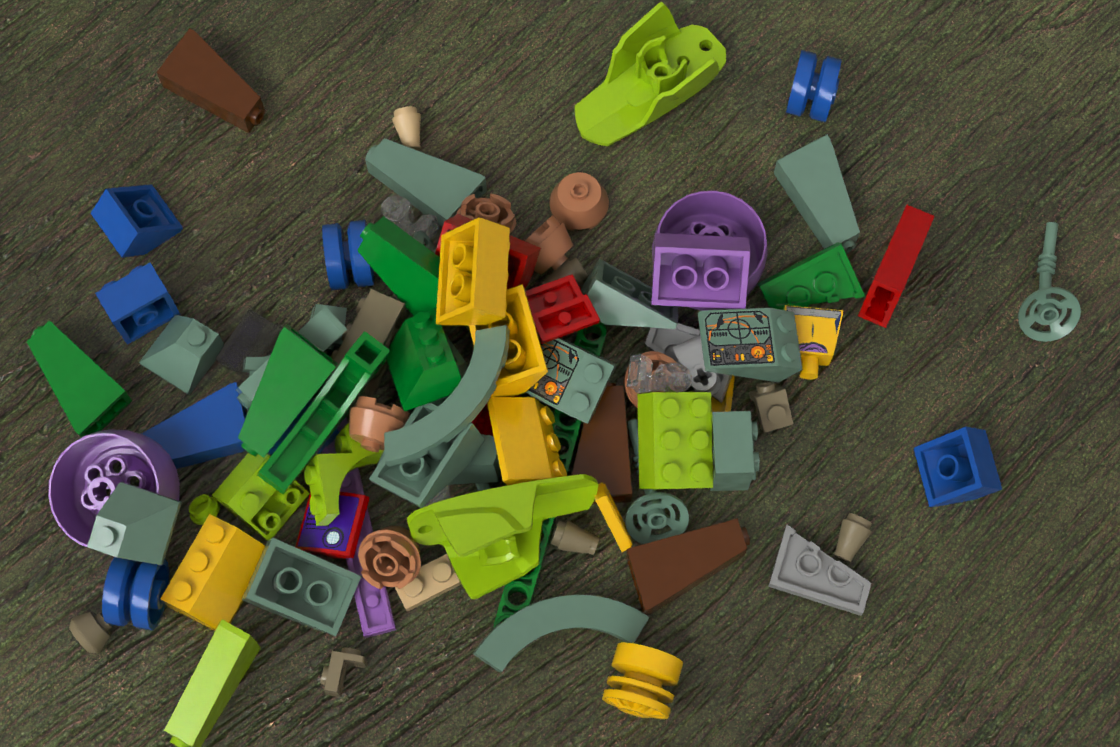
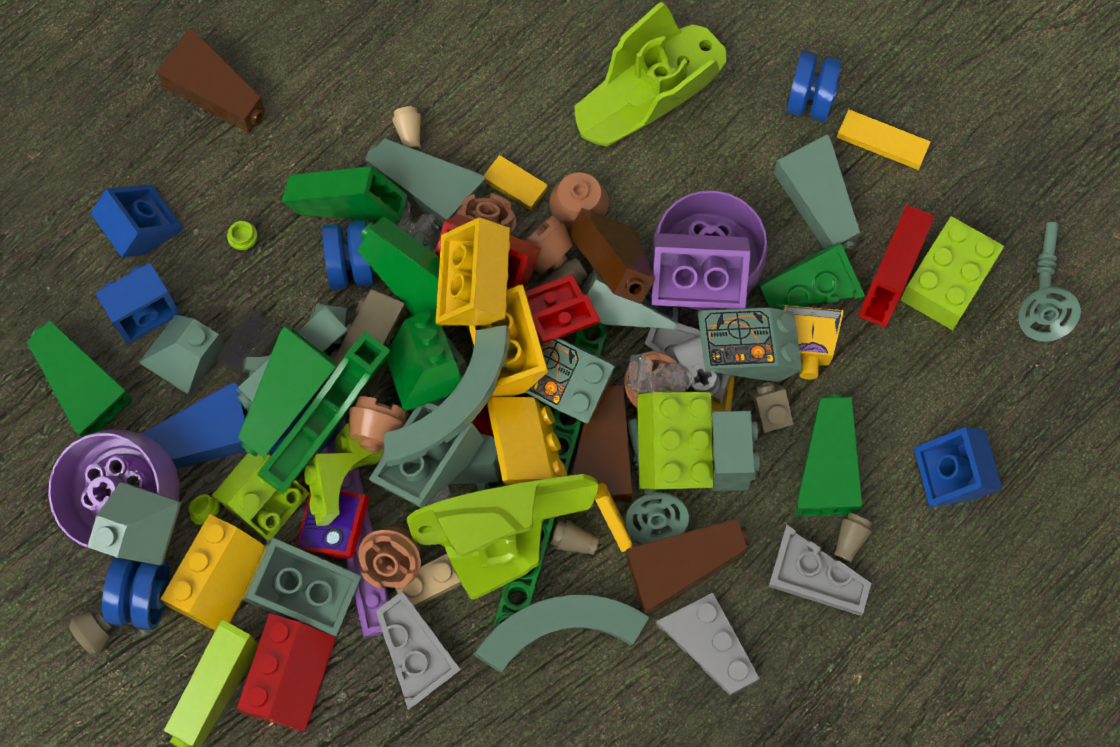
dark tan bracket [321,648,368,697] -> none
yellow wheel [602,642,683,719] -> none
none -> lime plate [227,221,258,250]
none -> red slope [237,613,336,733]
none -> green slope [282,166,408,222]
none -> light grey wing [376,591,461,710]
none -> yellow tile [483,155,548,211]
none -> reddish brown slope [569,208,655,304]
none -> light grey wing [655,593,760,695]
none -> green slope [794,394,862,517]
none -> yellow tile [837,109,931,170]
none -> lime brick [900,216,1004,331]

